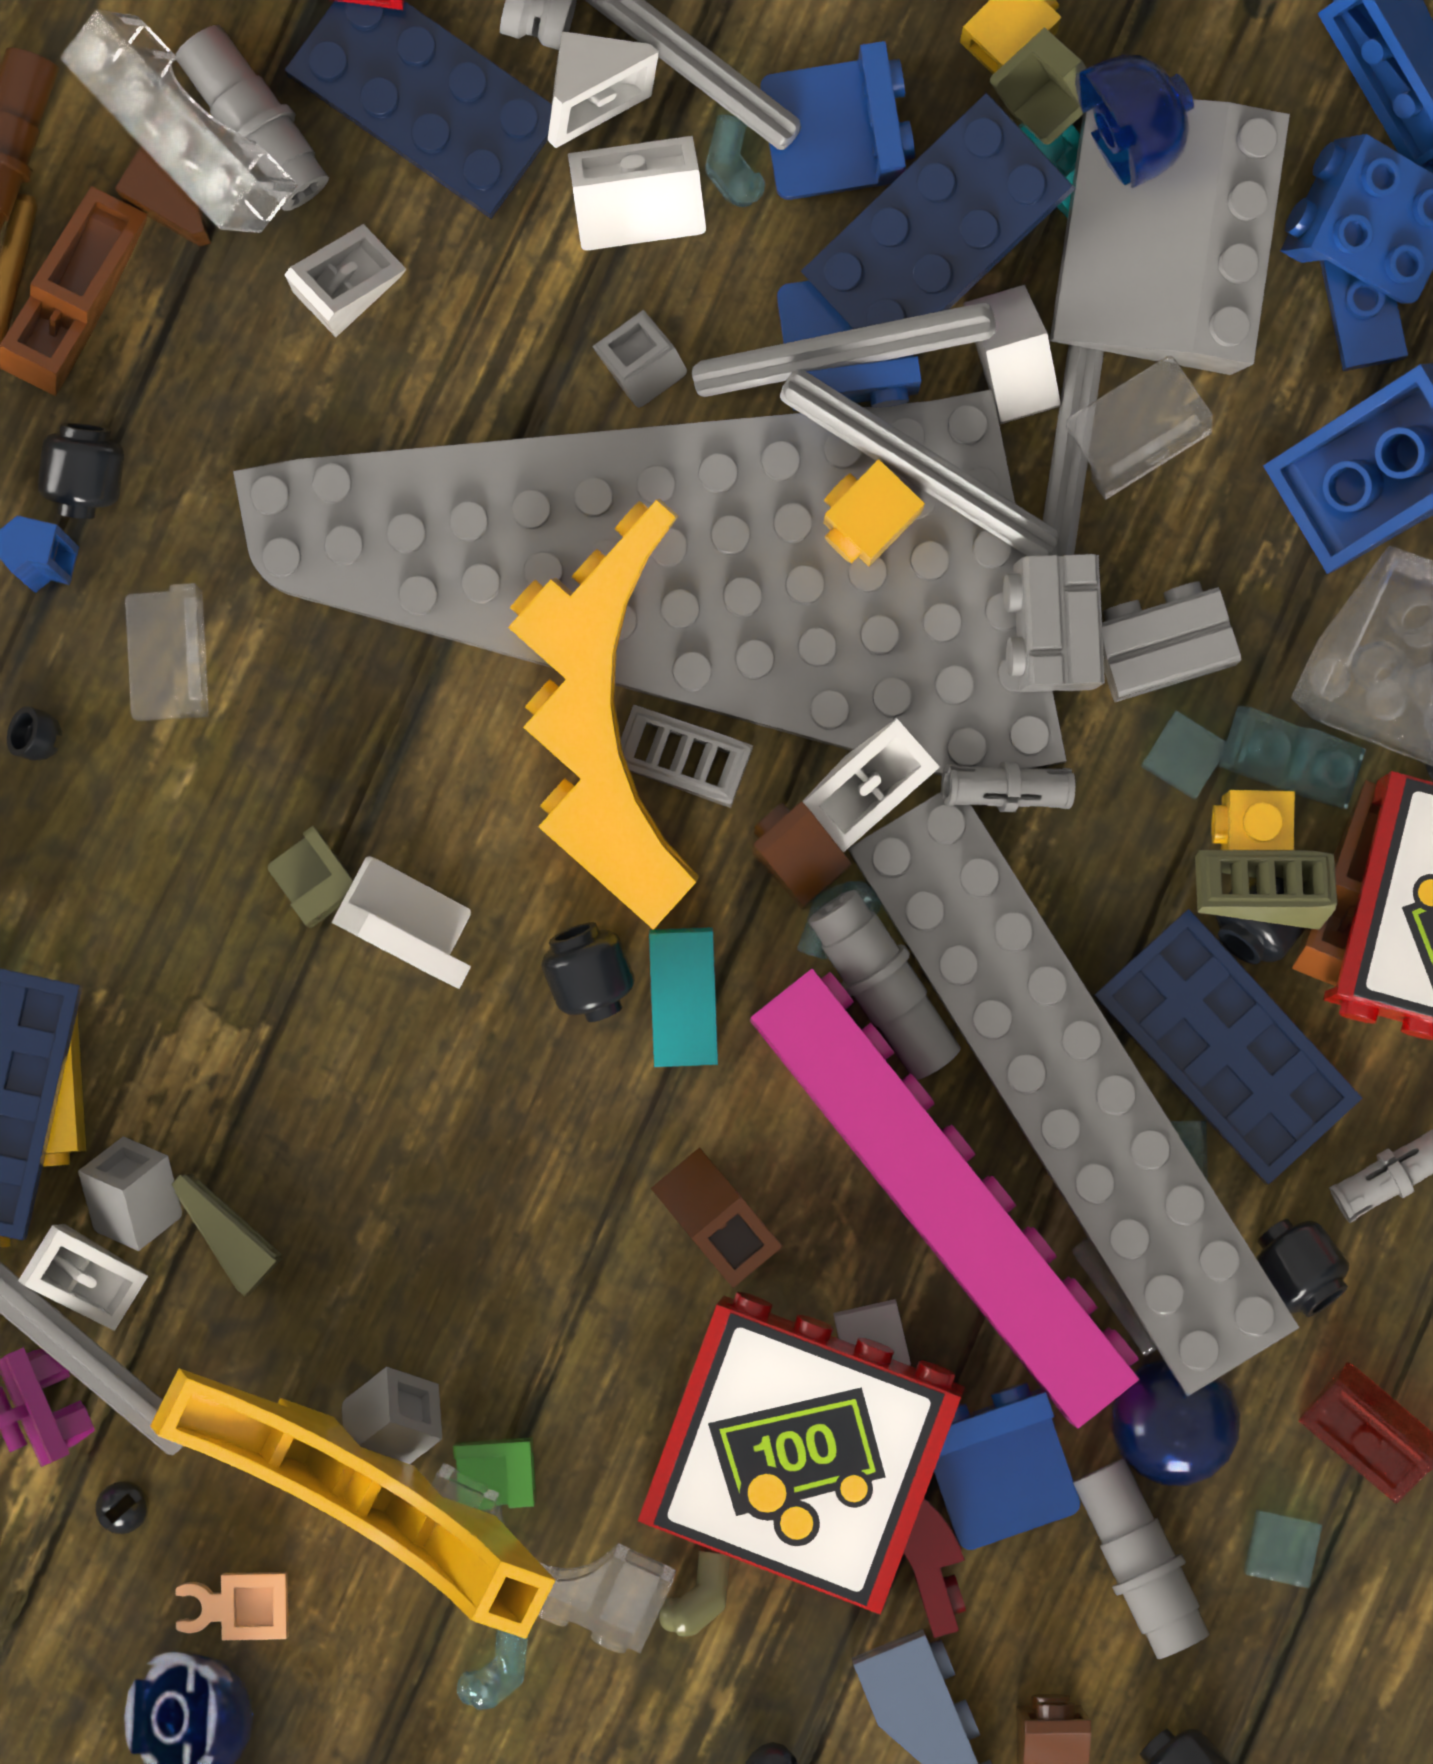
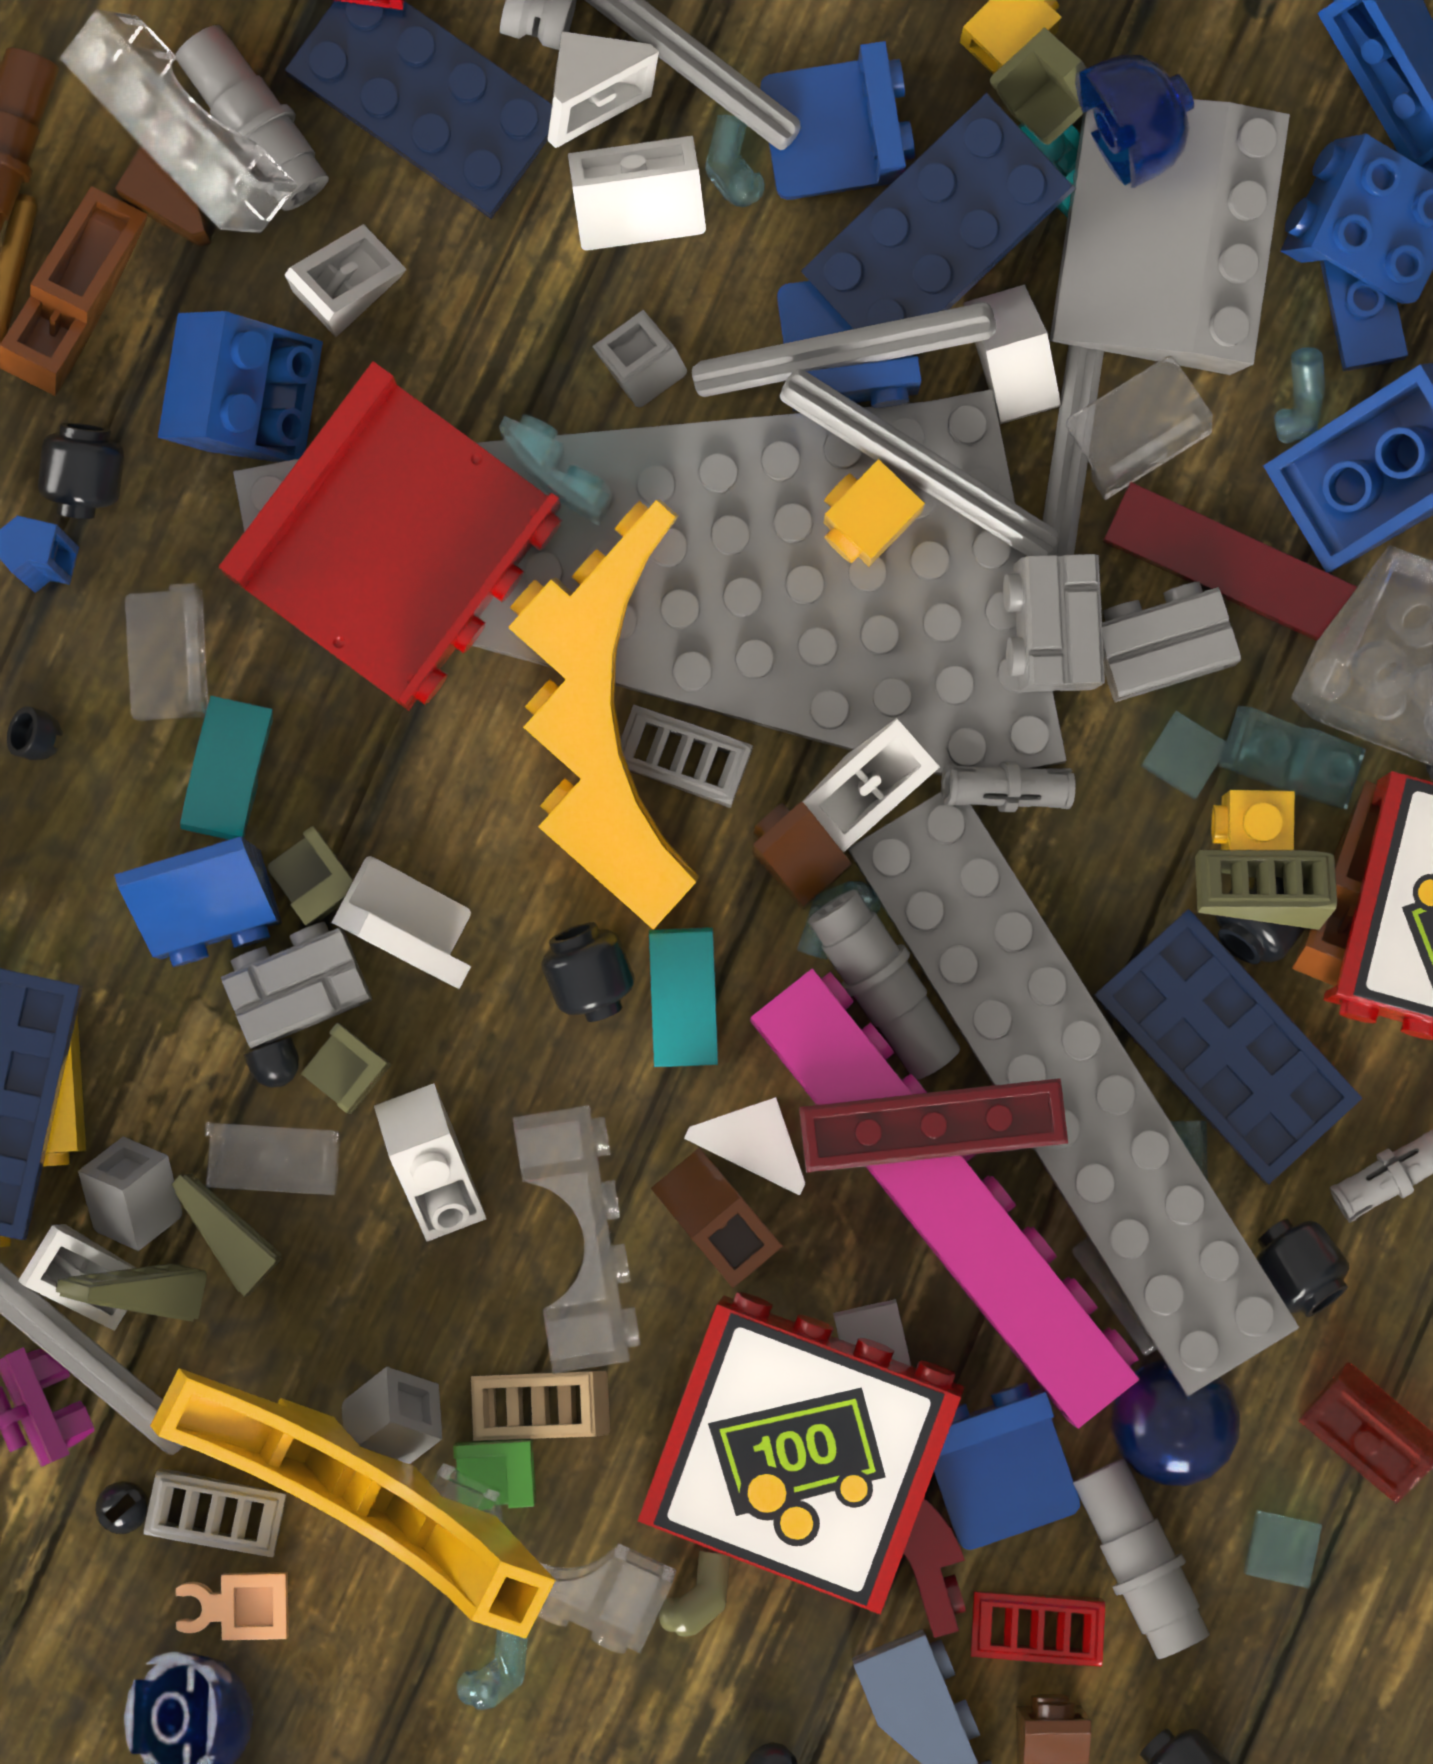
none -> olive slope [56,1263,207,1322]
none -> blue slope [114,837,282,967]
none -> light grey slope [144,1468,287,1557]
none -> blue slope [158,311,323,463]
none -> teal slope [180,696,273,840]
none -> clear panel [205,1123,340,1195]
none -> red panel [219,361,563,711]
none -> light grey brick [221,922,373,1049]
none -> black hinge [244,1037,299,1088]
none -> olive panel [301,1023,392,1114]
none -> white slope [374,1083,486,1241]
none -> tan slope [471,1371,610,1441]
none -> clear light blue slope [499,415,611,526]
none -> clear arch [513,1105,641,1374]
none -> white slope [684,1097,805,1195]
none -> dark red tile [799,1078,1068,1173]
none -> red slope [970,1591,1105,1667]
none -> dark red tile [1102,482,1362,648]
none -> clear light blue arm [1274,347,1325,443]

